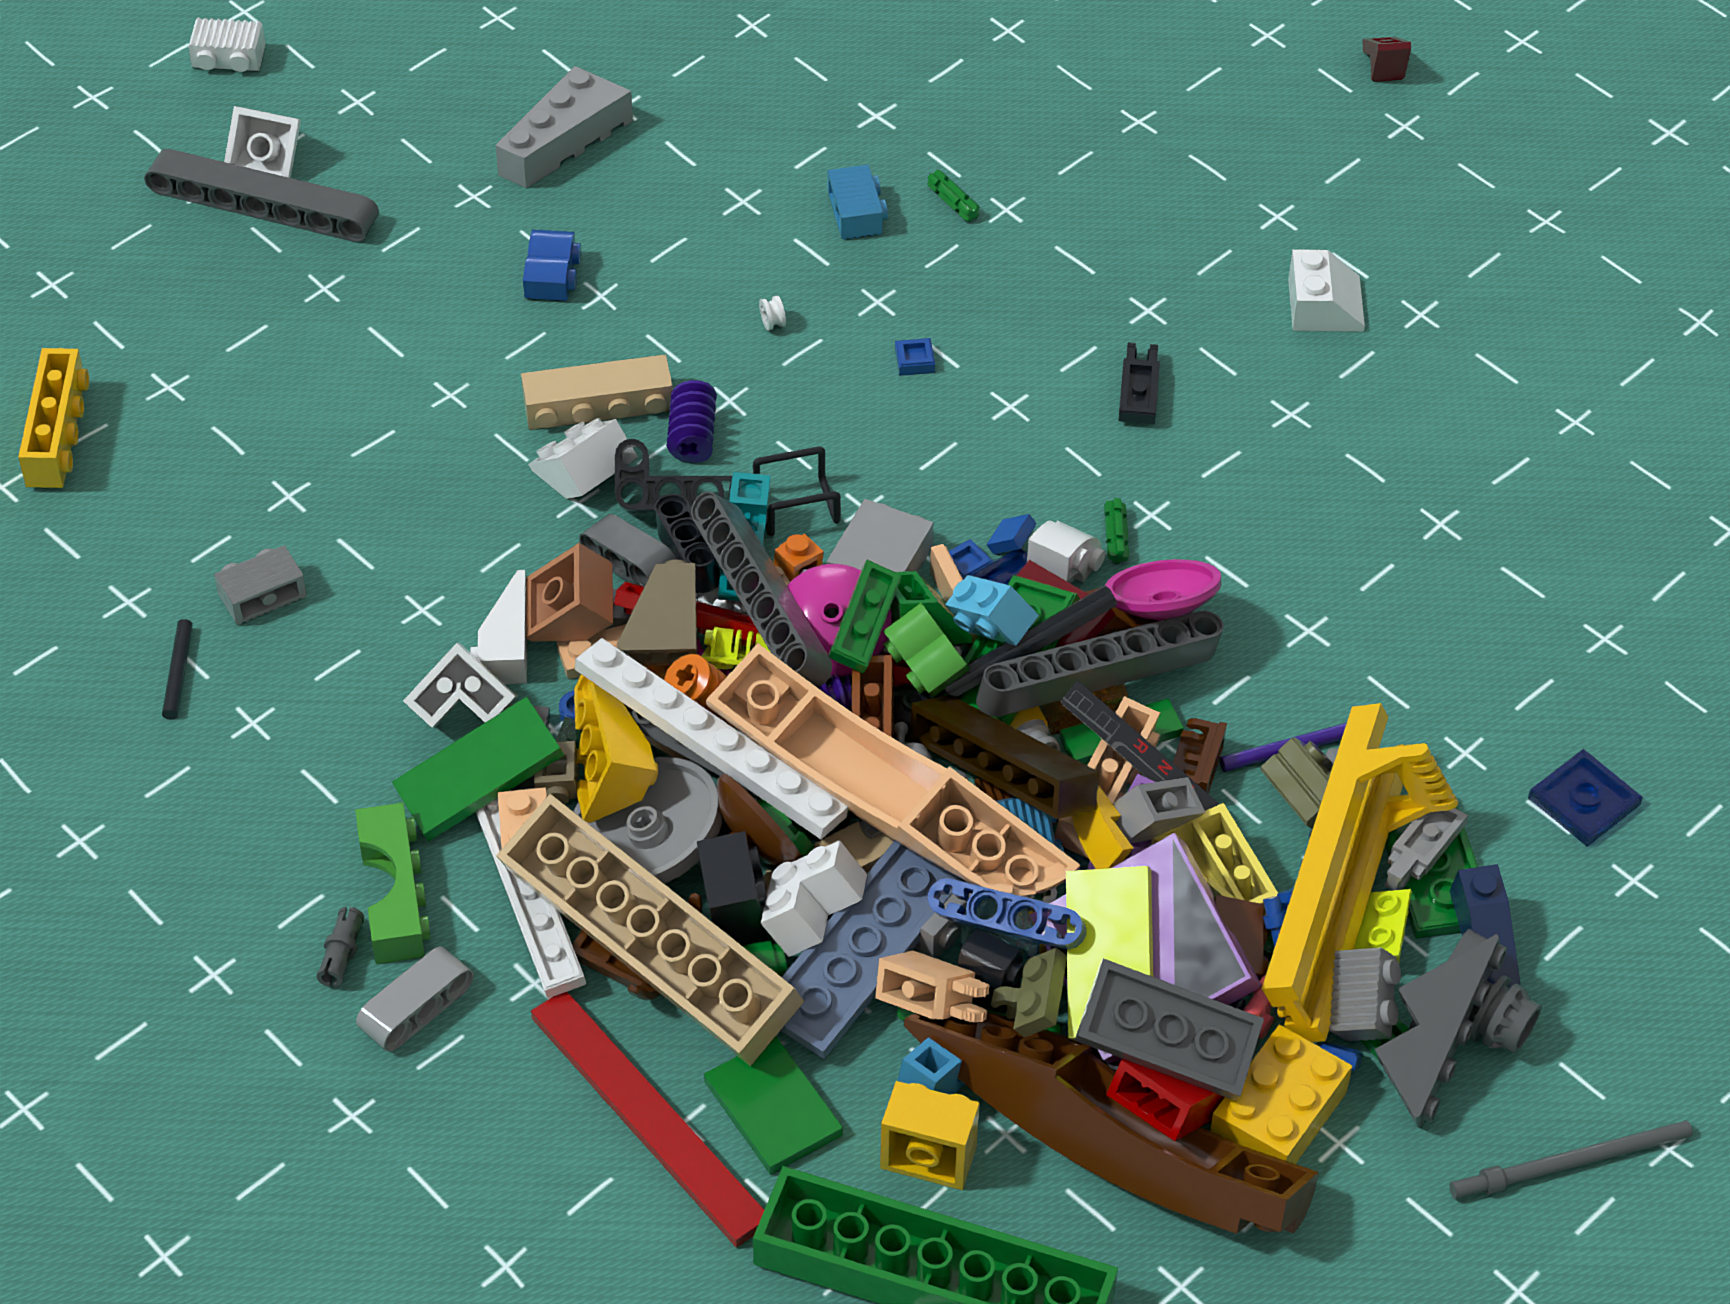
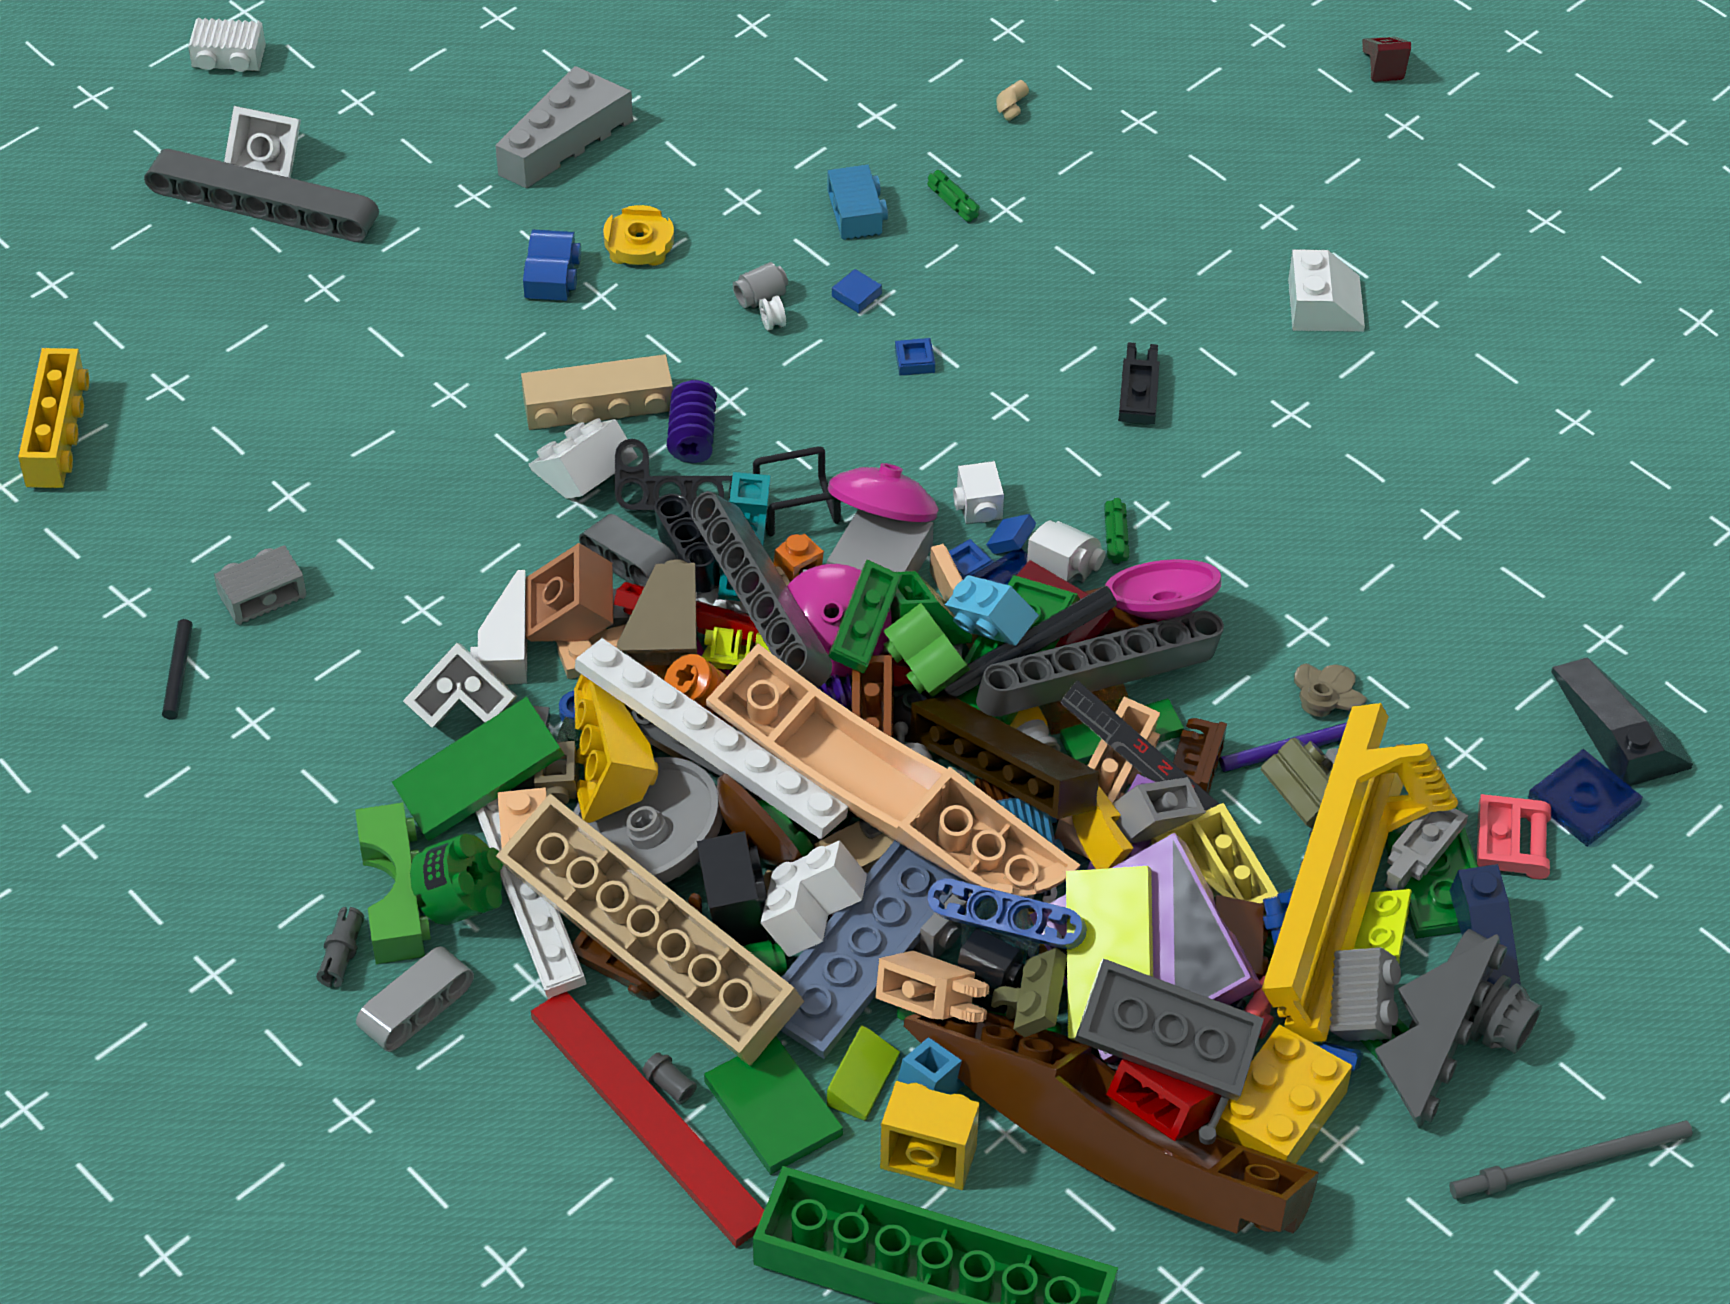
none -> green brick [410,833,503,926]
none -> yellow plate [603,205,674,266]
none -> dark grey pin [643,1052,697,1105]
none -> light grey brick [733,262,788,308]
none -> lime slope [827,1026,900,1121]
none -> dark pink dish [828,463,939,522]
none -> blue tile [832,269,882,313]
none -> white brick [953,461,1004,524]
none -> tan arm [996,80,1029,121]
none -> dark grey hinge [1199,1096,1229,1145]
none -> dark tan plate [1294,663,1367,717]
none -> coral plate [1477,794,1551,879]
none -> black wedge [1551,657,1693,789]

